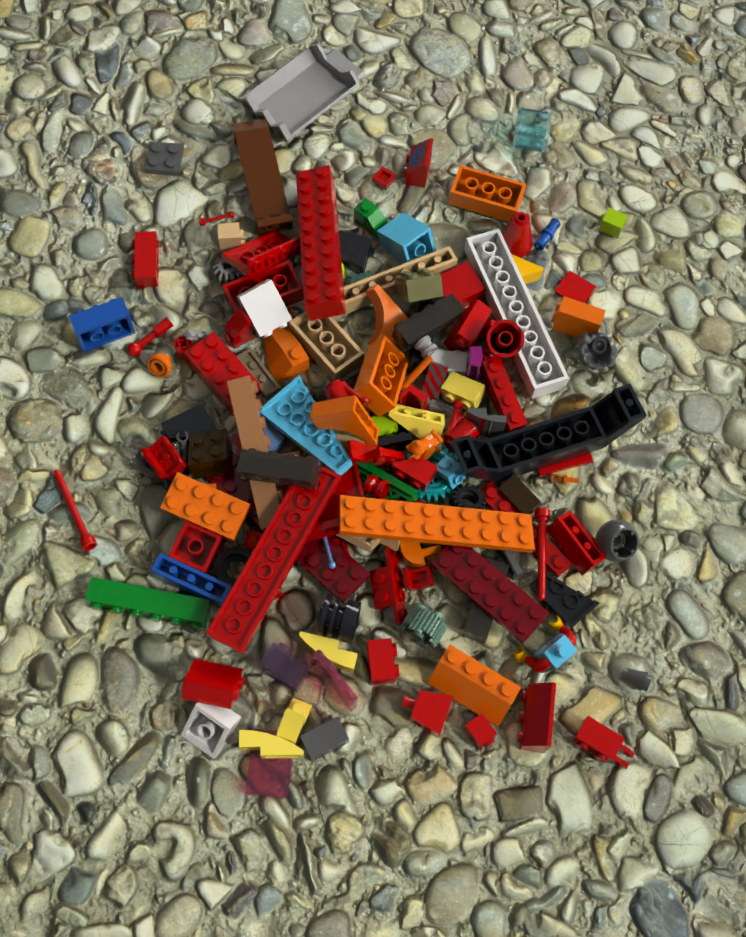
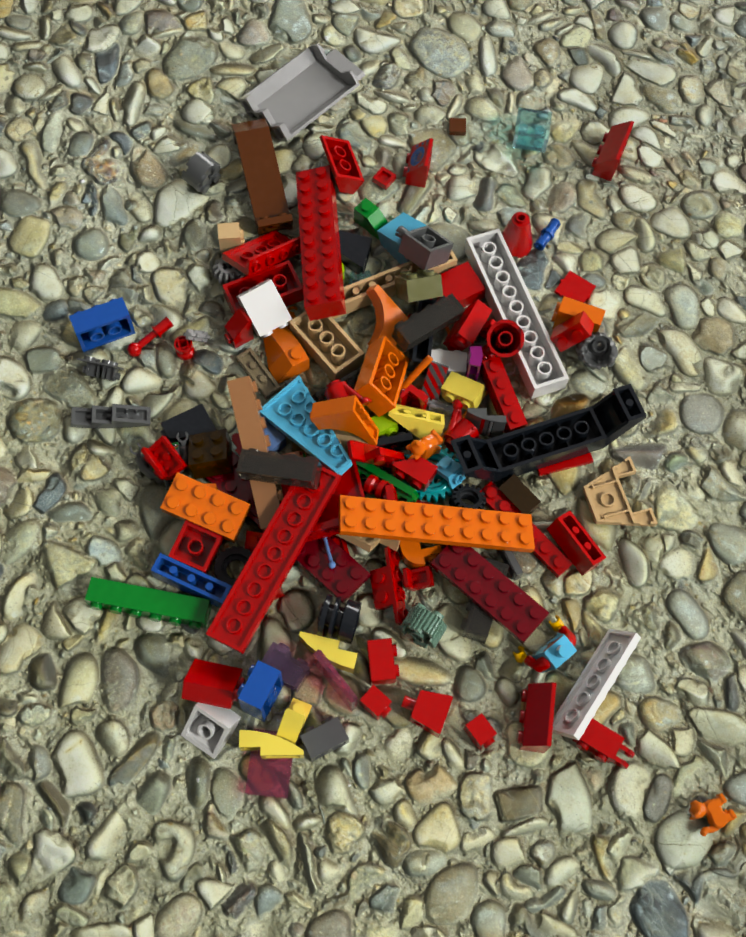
red piece [53,470,97,551] -> none
red brick [131,231,159,287] -> none
dark grey plate [145,141,184,176] -> none
orange brick [147,353,172,378] -> none
red brick [184,332,261,414] -> none
red hinge [199,211,235,226] -> none
light grey wheel [414,335,438,359] -> none
orange slope [427,644,521,727] -> none
orange brick [448,165,526,222] -> none
yellow slope [511,254,544,284] -> none
black wing [529,572,600,630] -> none
red piece [534,508,550,601] -> none
orange hand [550,474,580,485] -> none
olive hand [589,368,615,387] -> none
dark grey wheel [595,519,639,562] -> none
lime brick [598,208,628,238] -> none
dark grey cone [620,667,653,691] -> none
none -> dark grey slope [70,404,151,428]
none -> dark grey hinge [77,356,124,381]
none -> dark grey brick [182,151,221,194]
none -> blue brick [237,660,284,722]
none -> red slope [319,135,364,194]
none -> red brick [359,685,392,721]
none -> red plate [383,484,398,501]
none -> dark grey brick [395,225,454,270]
none -> reddish brown tile [449,118,466,136]
none -> red brick [550,311,595,352]
none -> white plate [552,629,641,740]
none -> tan wing [582,457,658,527]
none -> red slope [591,121,634,181]
none -> orange animal [689,793,737,836]

